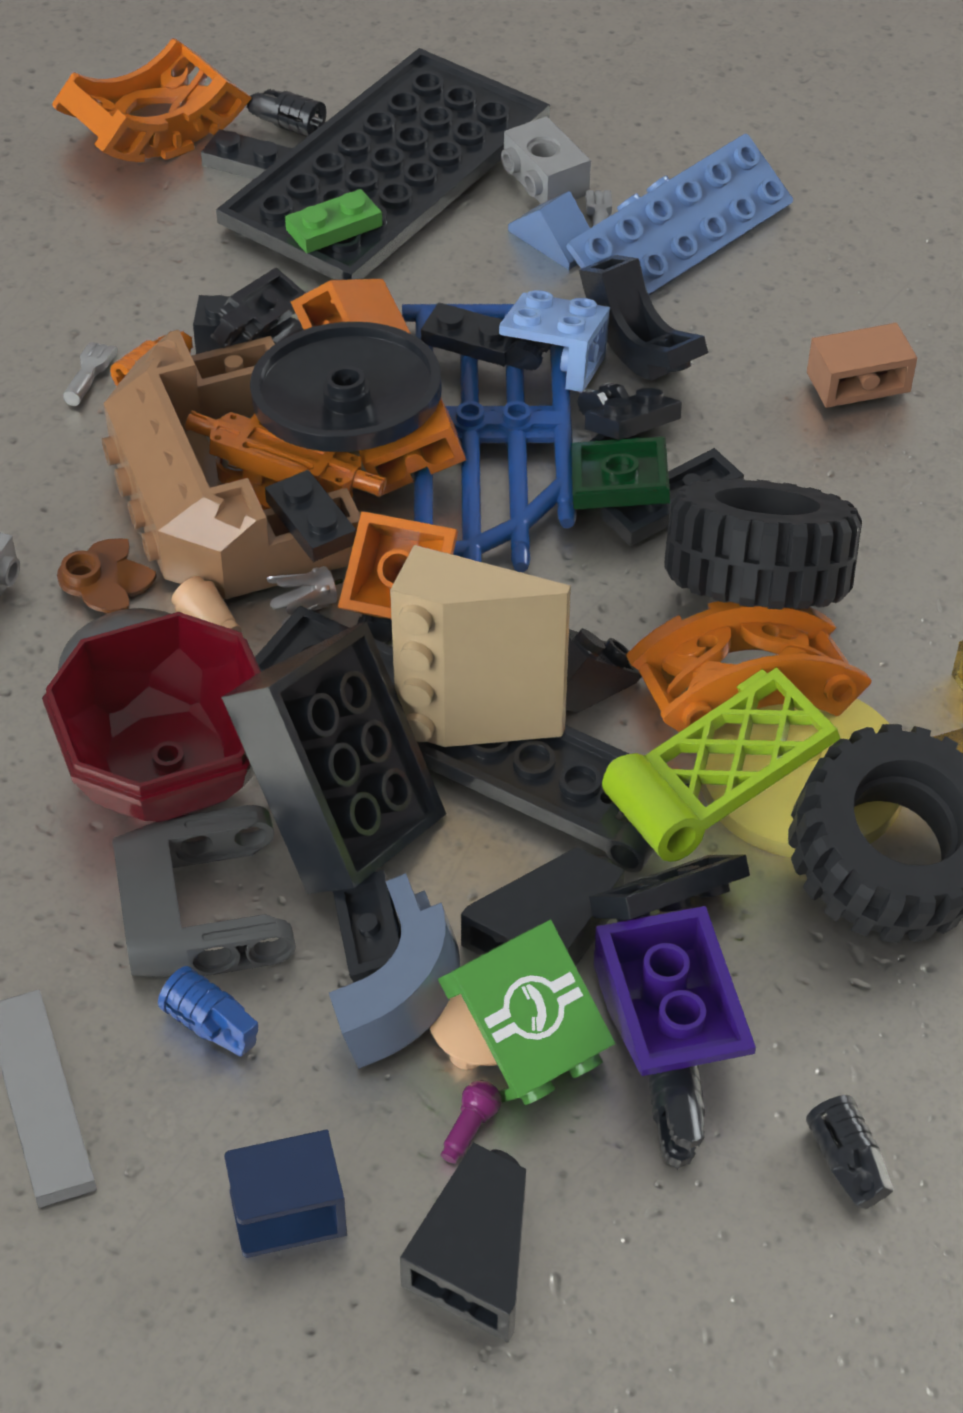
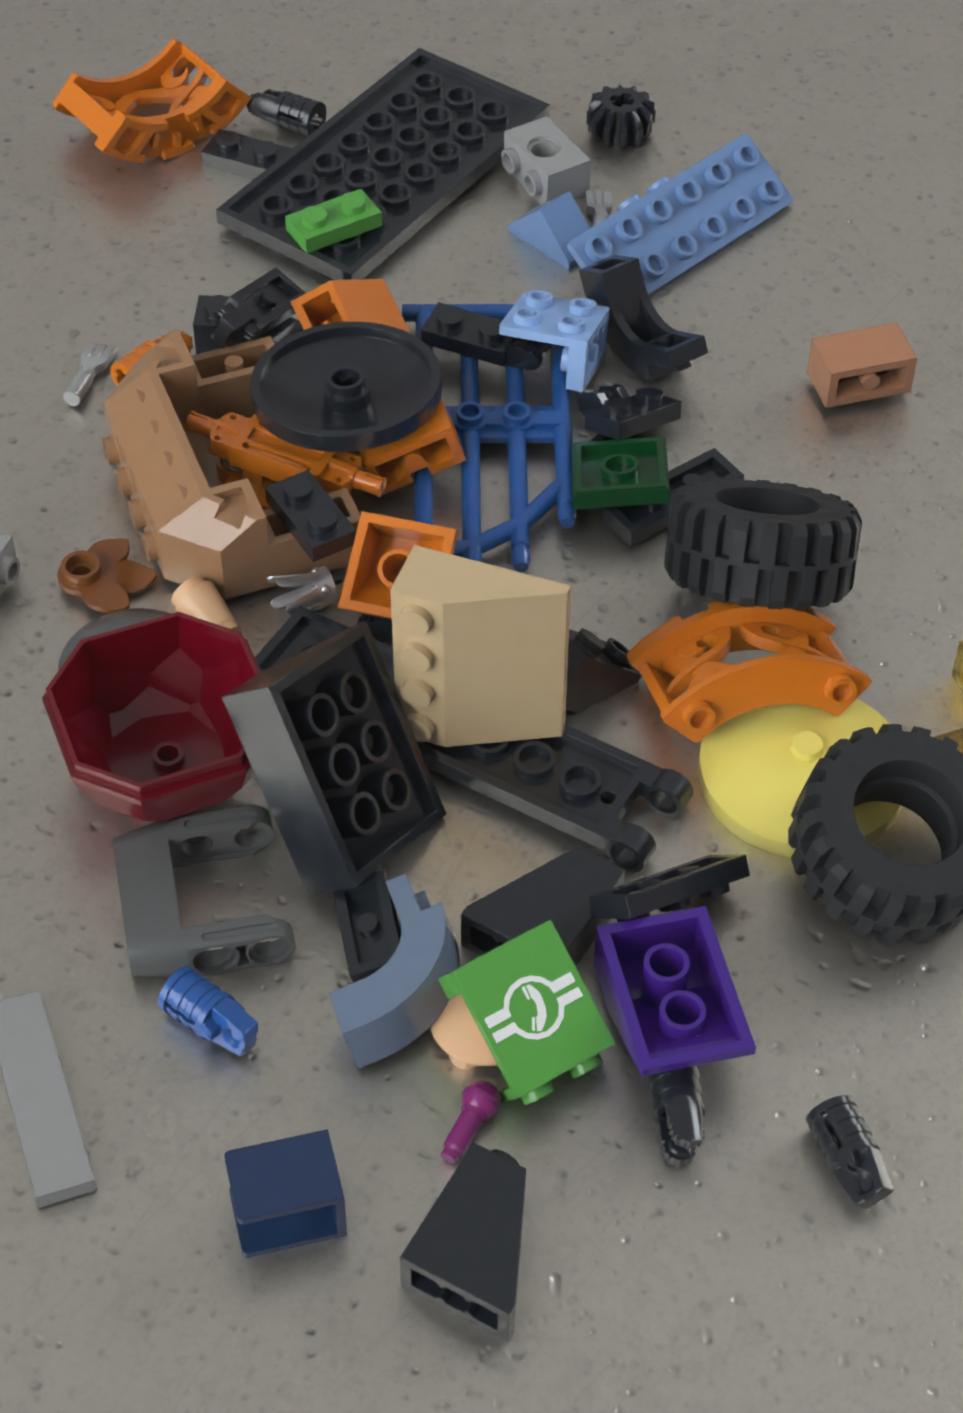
lime piece [602,667,841,862] -> none
none -> black gear [586,84,656,150]

